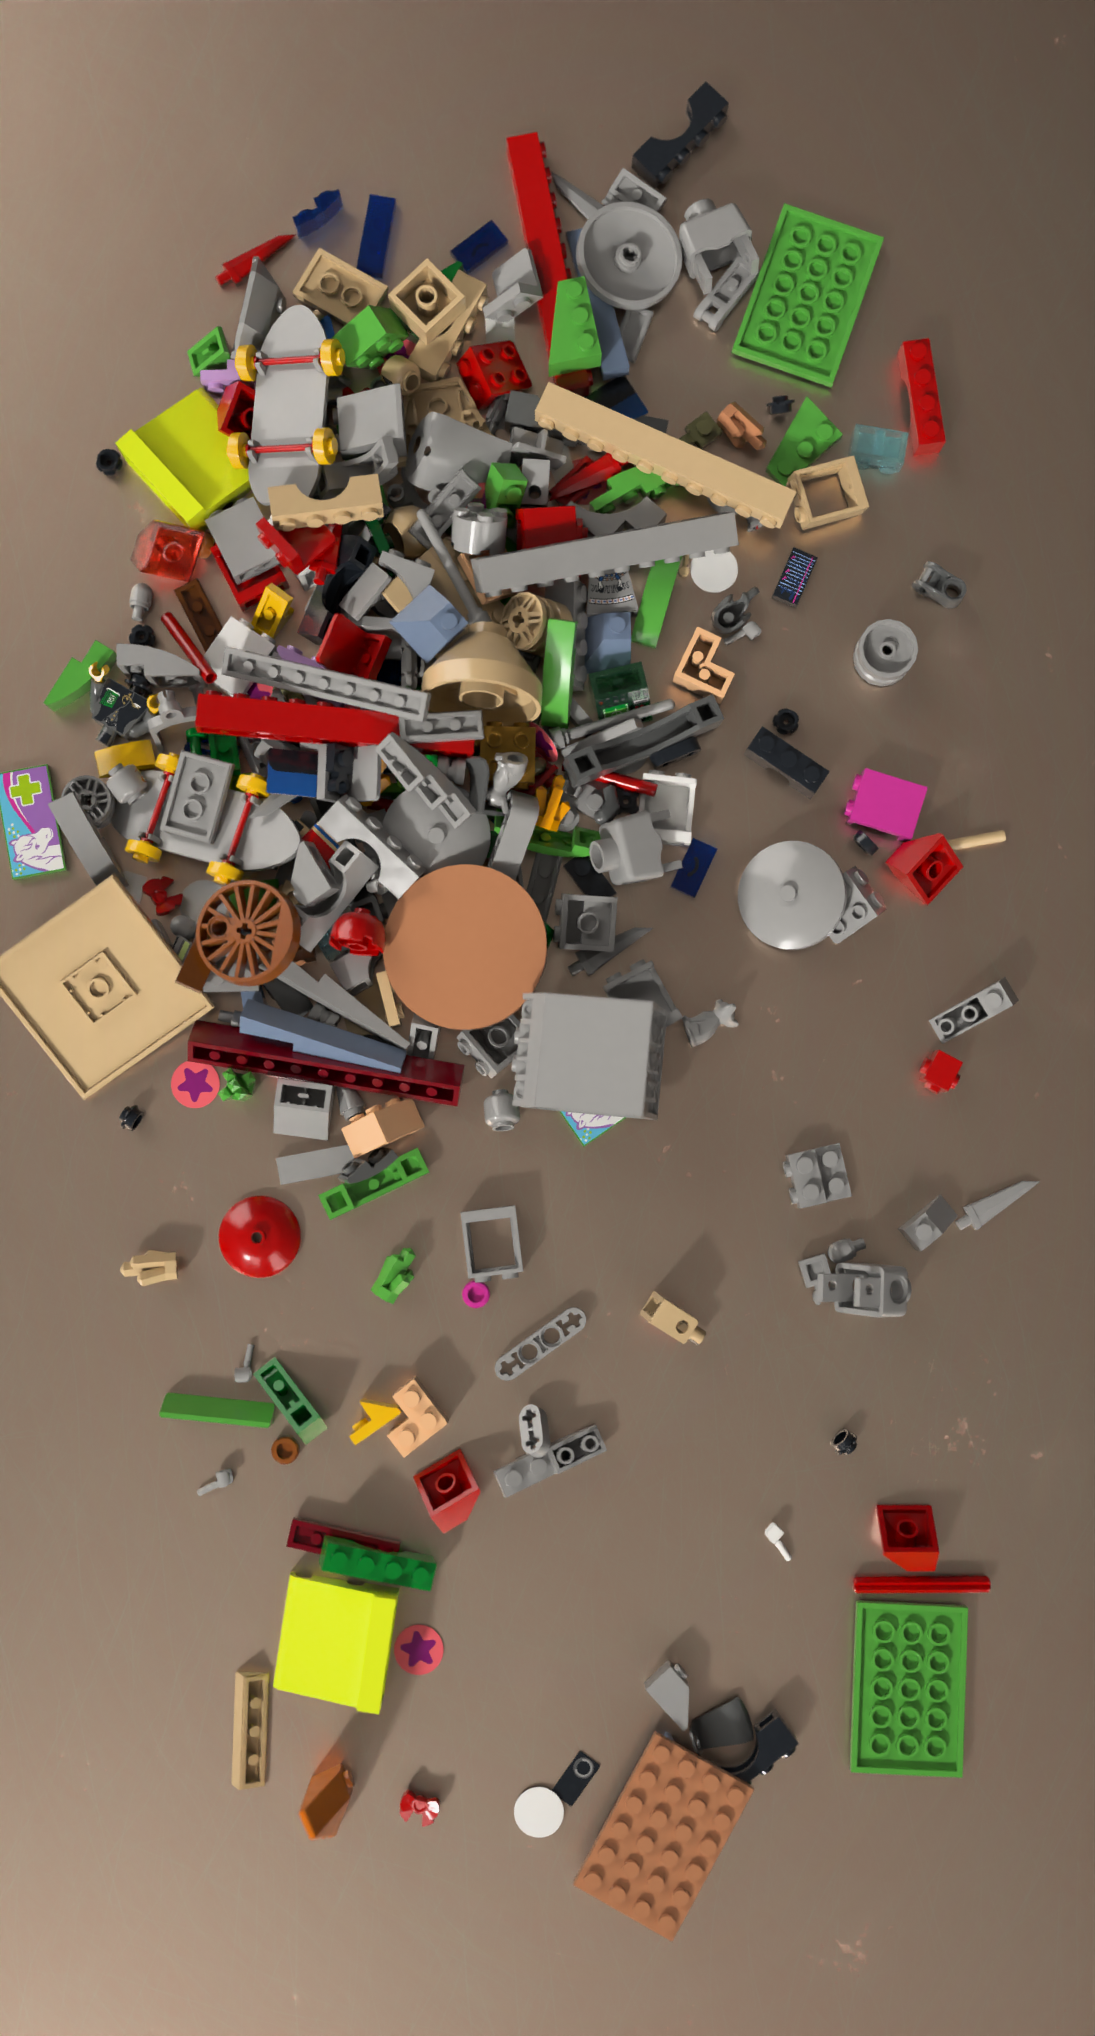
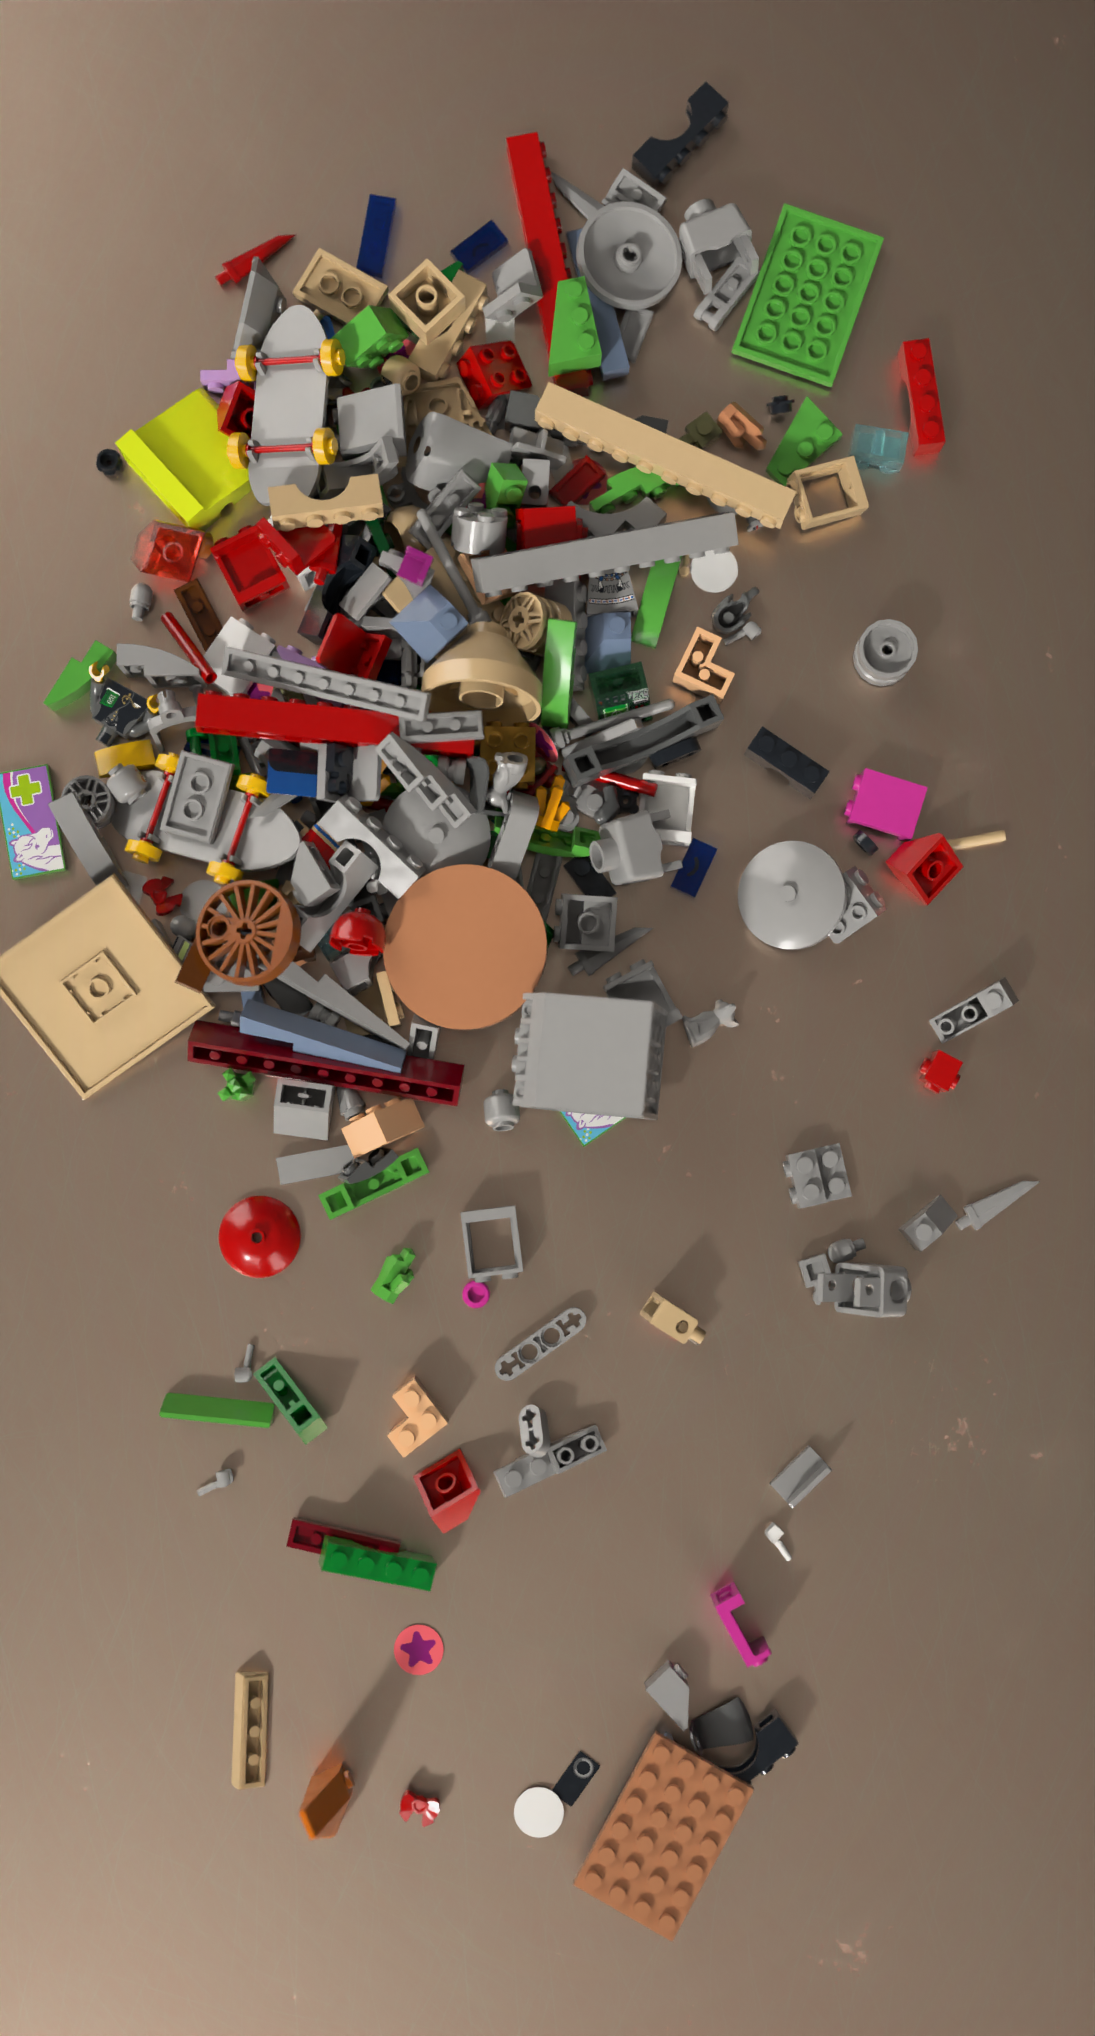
black plate [119,1105,144,1131] -> none
tan rock [120,1250,178,1286] -> none
black plate [124,674,153,696] -> none
black plate [129,624,155,647] -> none
coral sticker [171,1061,220,1108] -> none
bright green slope [187,326,231,377] -> none
light grey panel [205,497,280,585] -> none
yellow slope [251,583,294,639] -> none
dark orange tile [271,1435,300,1464] -> none
neon yellow panel [273,1572,400,1714] -> none
clear blue slope [292,189,343,238] -> none
yellow slope [349,1398,402,1445] -> none
light grey plate [456,1015,520,1079] -> none
red bar [548,453,630,502] -> none
black sticker [584,376,648,419] -> none
black tile [772,547,818,608] -> none
black plate [773,708,799,735] -> none
black plate [831,1429,857,1455] -> none
bright green plate [850,1600,968,1778] -> none
red axle [853,1576,991,1593] -> none
red slope [876,1505,939,1571] -> none
dark grey piece [912,561,967,609] -> none
none -> magenta panel [396,546,433,587]
none -> dark pink panel [710,1582,772,1667]
none -> light grey panel [770,1445,832,1508]

